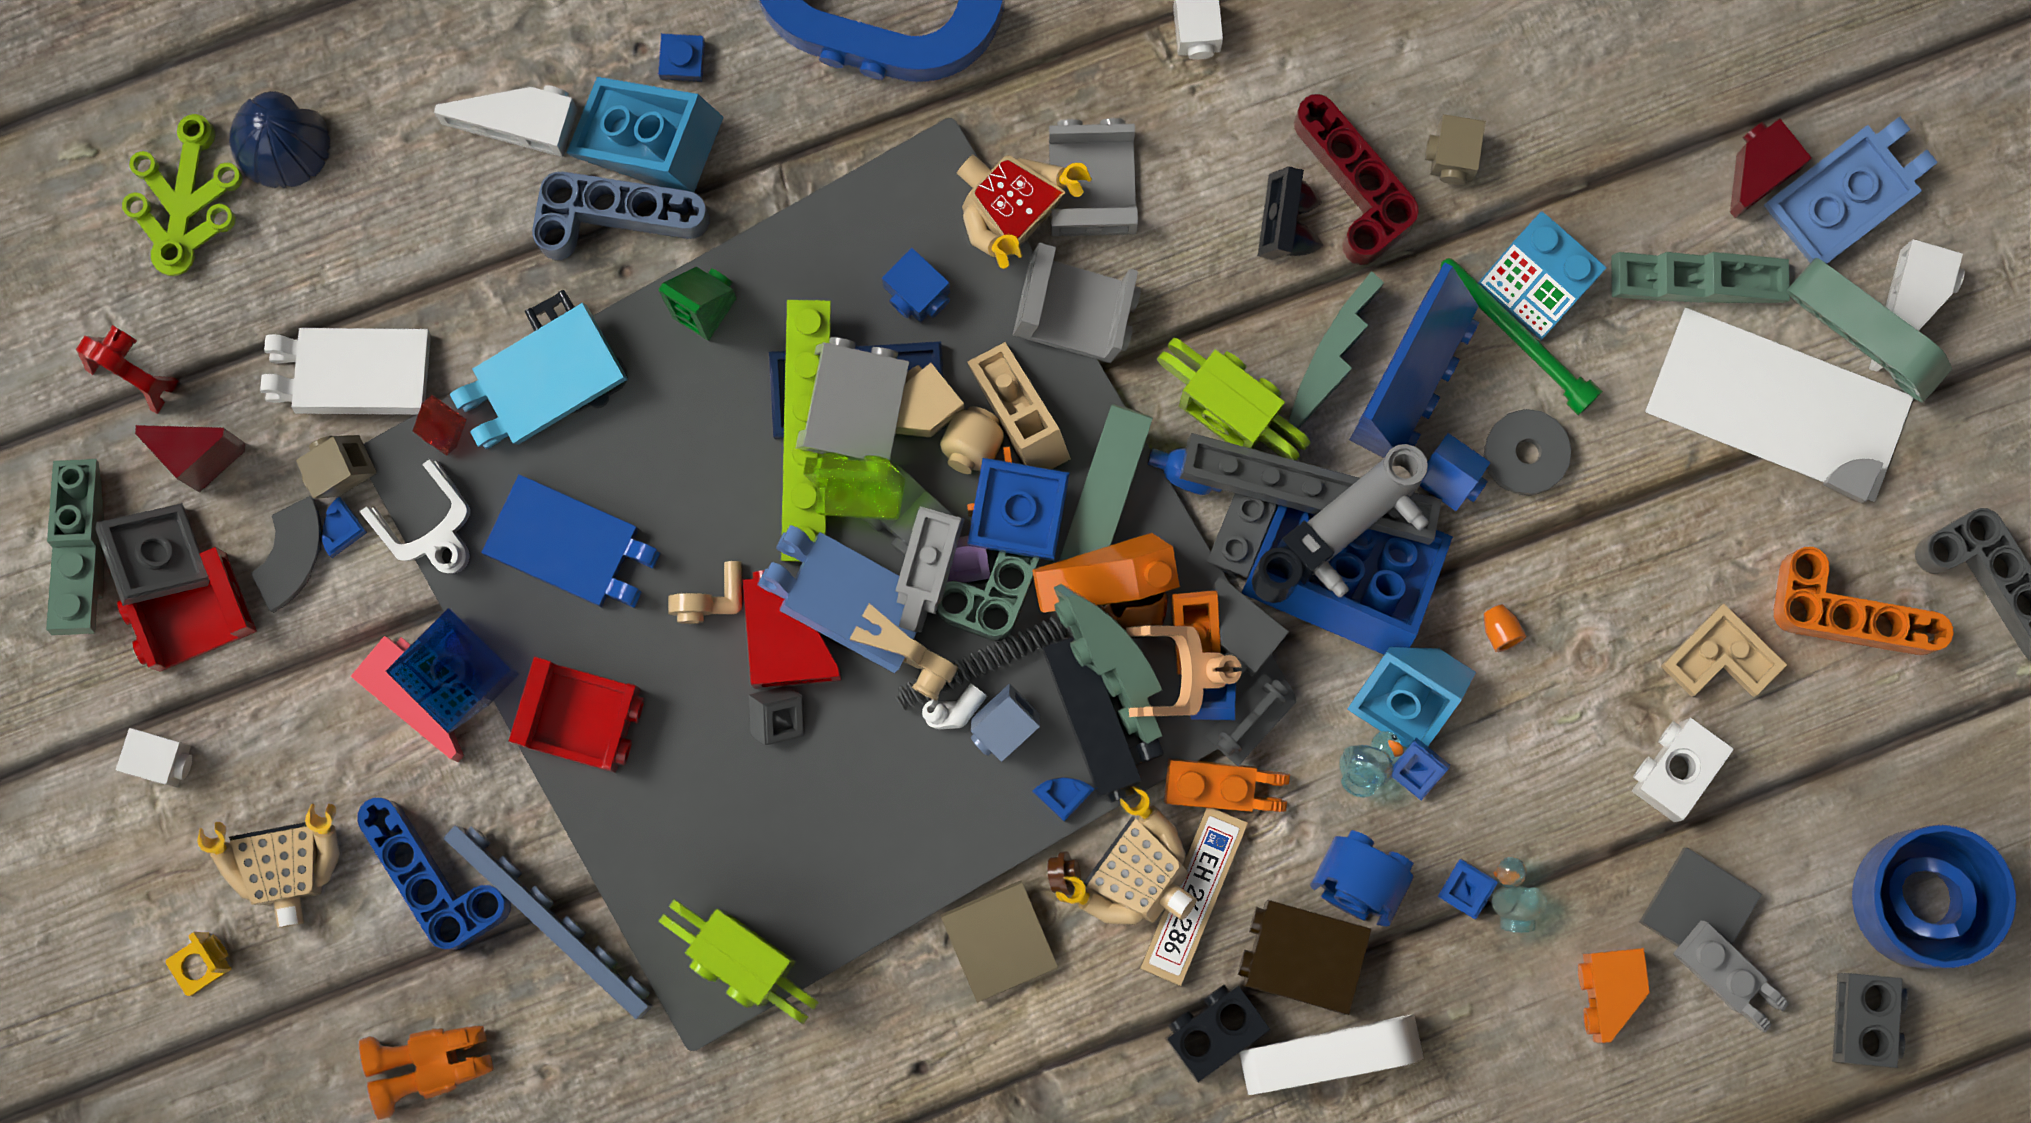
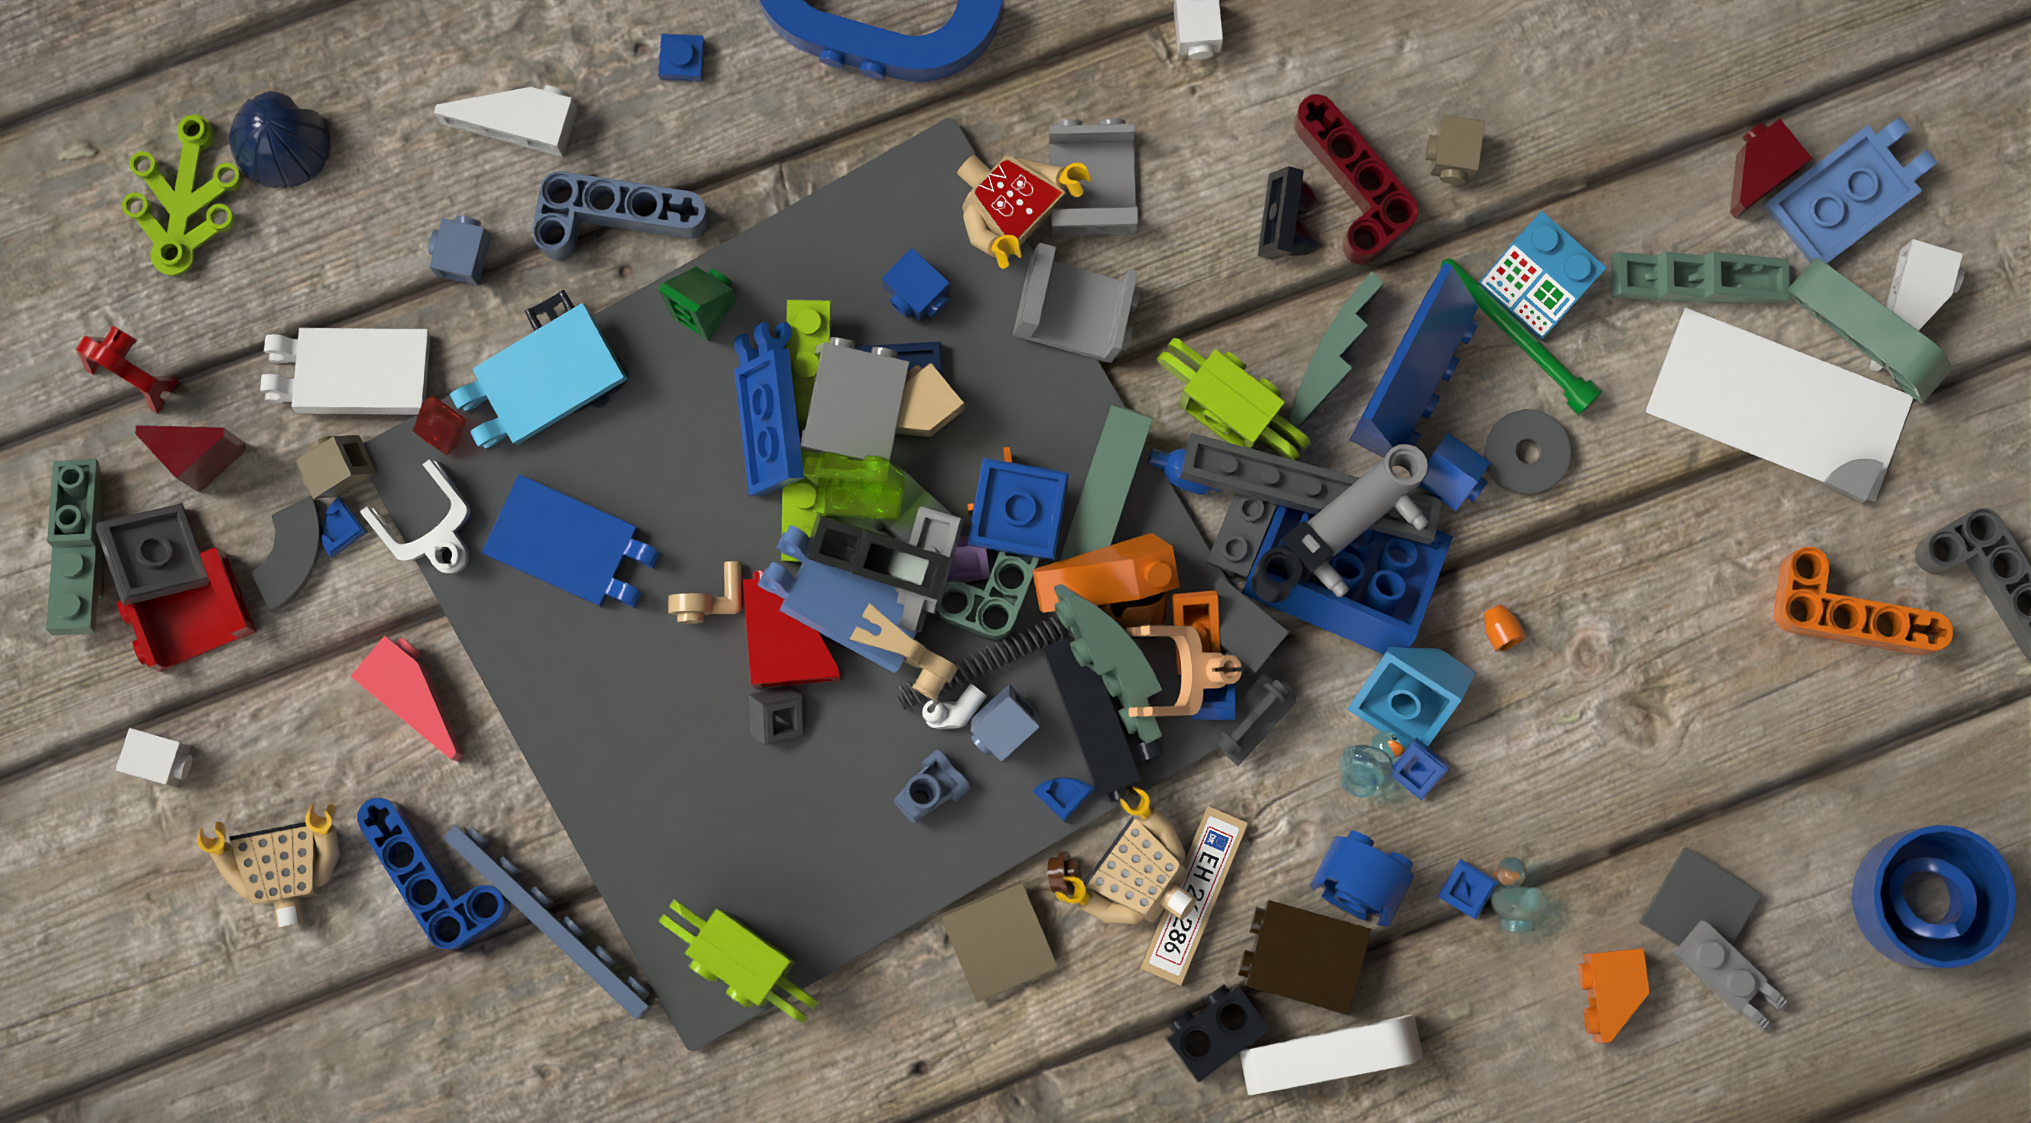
yellow bracket [166,932,231,996] -> none
orange piece [359,1026,494,1120] -> none
clear blue slope [386,608,519,733] -> none
red panel [509,657,644,773] -> none
dark azure slope [567,77,723,193] -> none
tan head [940,406,1004,474] -> none
tan slope [968,342,1071,470] -> none
orange hinge [1164,759,1290,812] -> none
white brick [1632,718,1734,822] -> none
tan plate [1661,603,1787,697] -> none
dark grey brick [1832,973,1908,1068] -> none
none -> sand blue brick [428,216,491,286]
none -> blue tile [734,322,804,496]
none -> pearl dark grey slope [804,514,950,600]
none -> sand blue plate [893,749,971,824]

